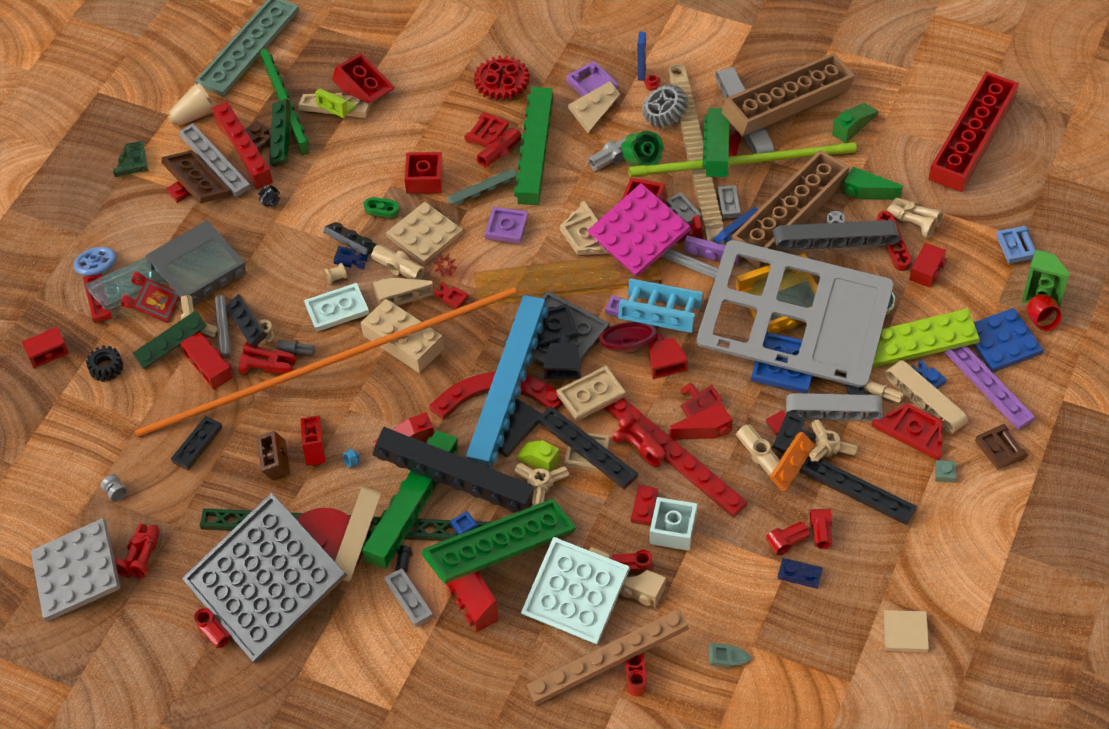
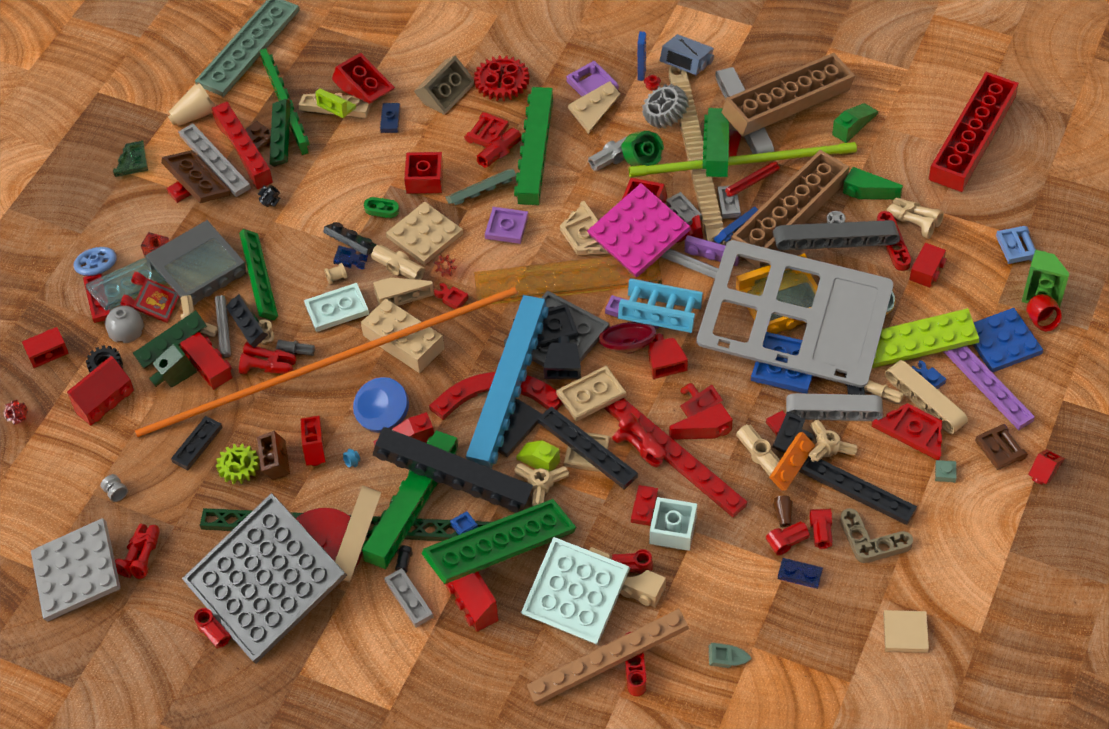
none -> clear red gear [3,399,28,425]
none -> red slope [67,356,134,426]
none -> light grey cylinder [105,306,144,343]
none -> clear red brick [140,232,169,257]
none -> dark green torso [149,343,197,387]
none -> lime gear [216,444,260,484]
none -> green plate [239,229,278,321]
none -> blue piece [353,377,409,433]
none -> dark blue plate [380,103,400,133]
none -> dark tan slope [414,56,474,114]
none -> sand blue brick [660,34,714,75]
none -> red axle [725,162,780,197]
none -> reddish brown cone [773,495,793,527]
none -> dark tan beam [840,508,913,563]
none -> red slope [1028,449,1065,485]

